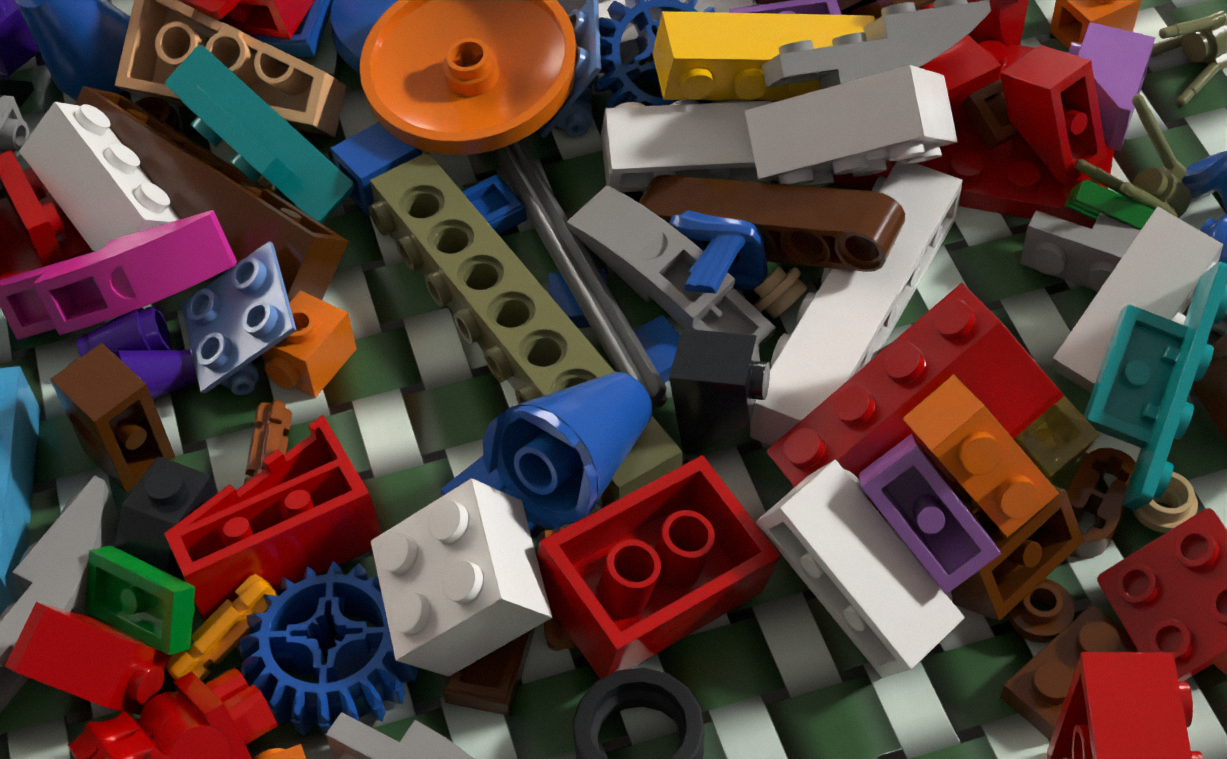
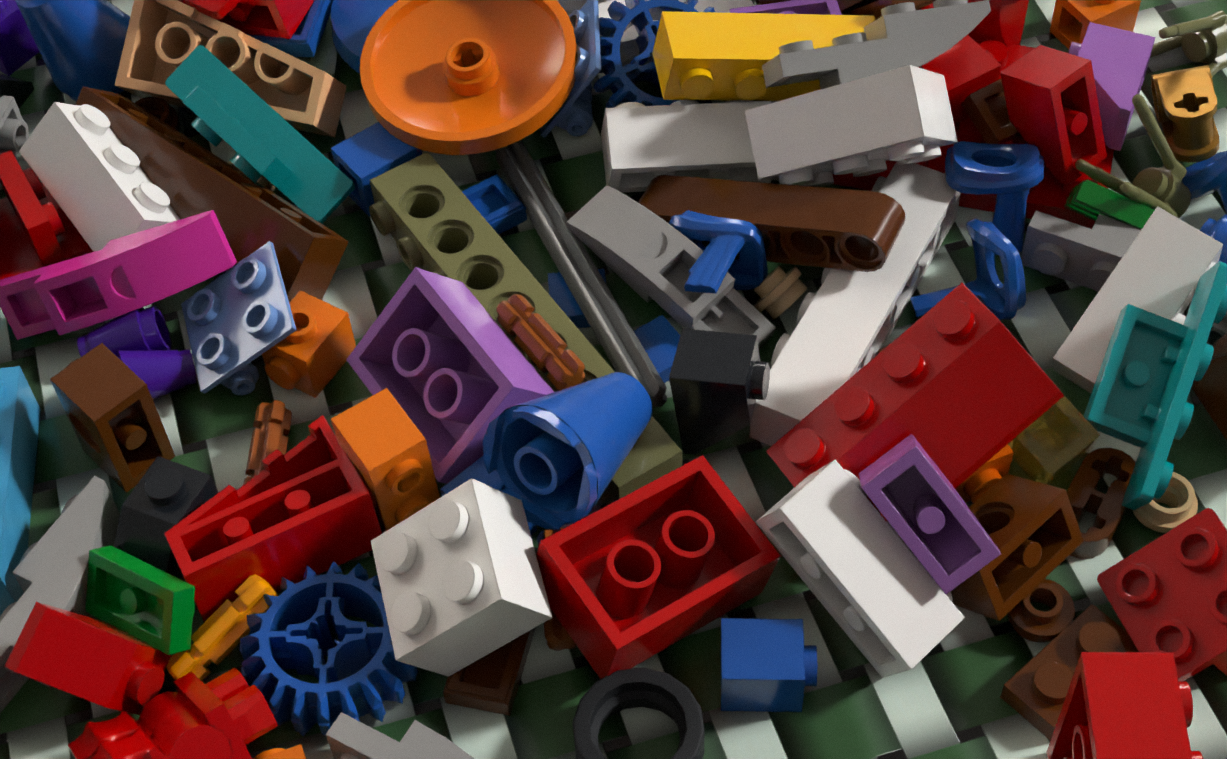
orange brick [902,374,1060,538] -> none
none -> orange brick [331,388,440,533]
none -> medium lavender brick [346,267,554,484]
none -> dark orange axle [496,294,586,390]
none -> blue brick [720,618,818,712]
none -> blue piece [910,218,1026,320]
none -> blue piece [945,141,1044,255]
none -> pearl gold piece [1151,65,1220,163]

